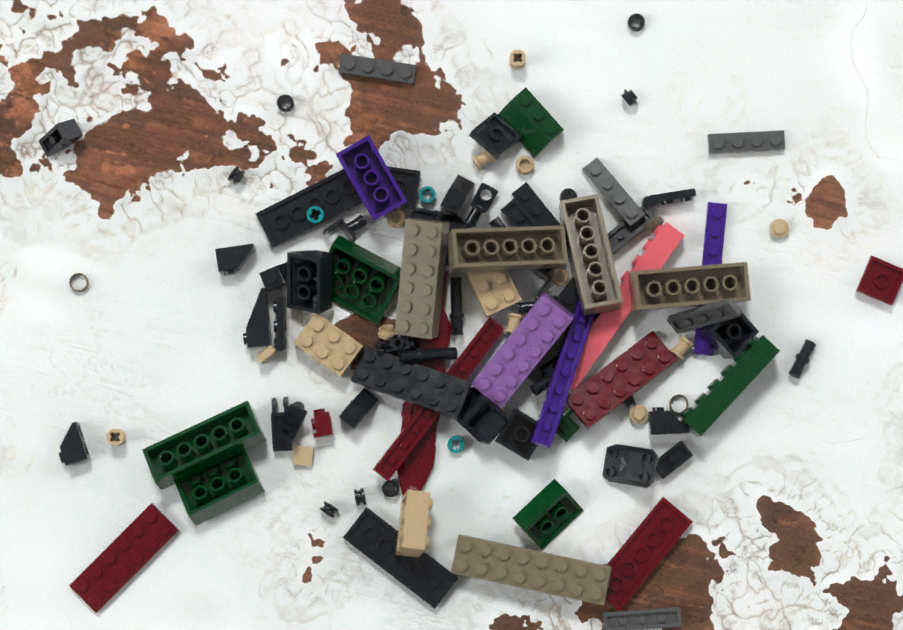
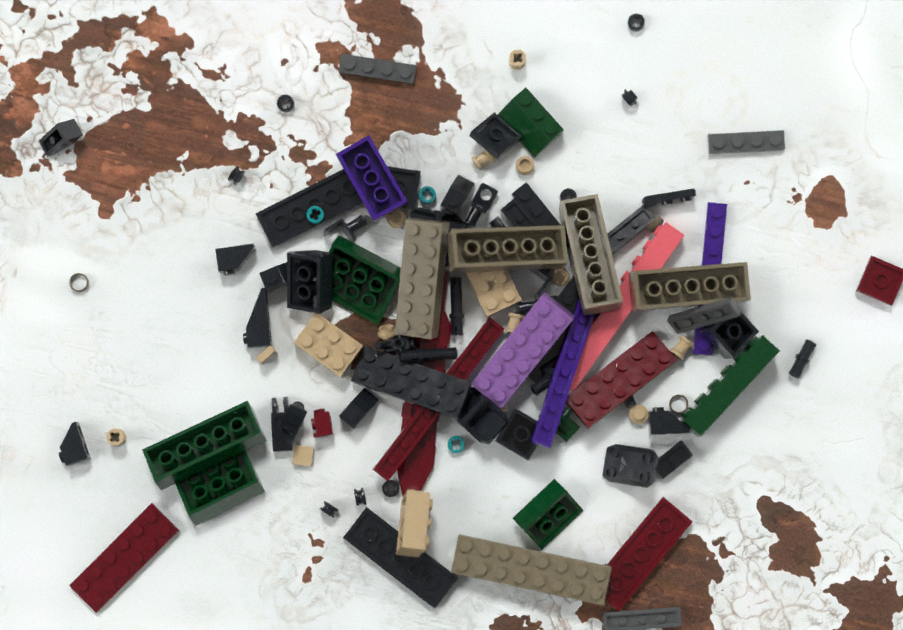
black hinge [273,297,286,351] -> none
dark grey plate [582,157,645,228] -> none
tan plate [770,219,789,238] -> none

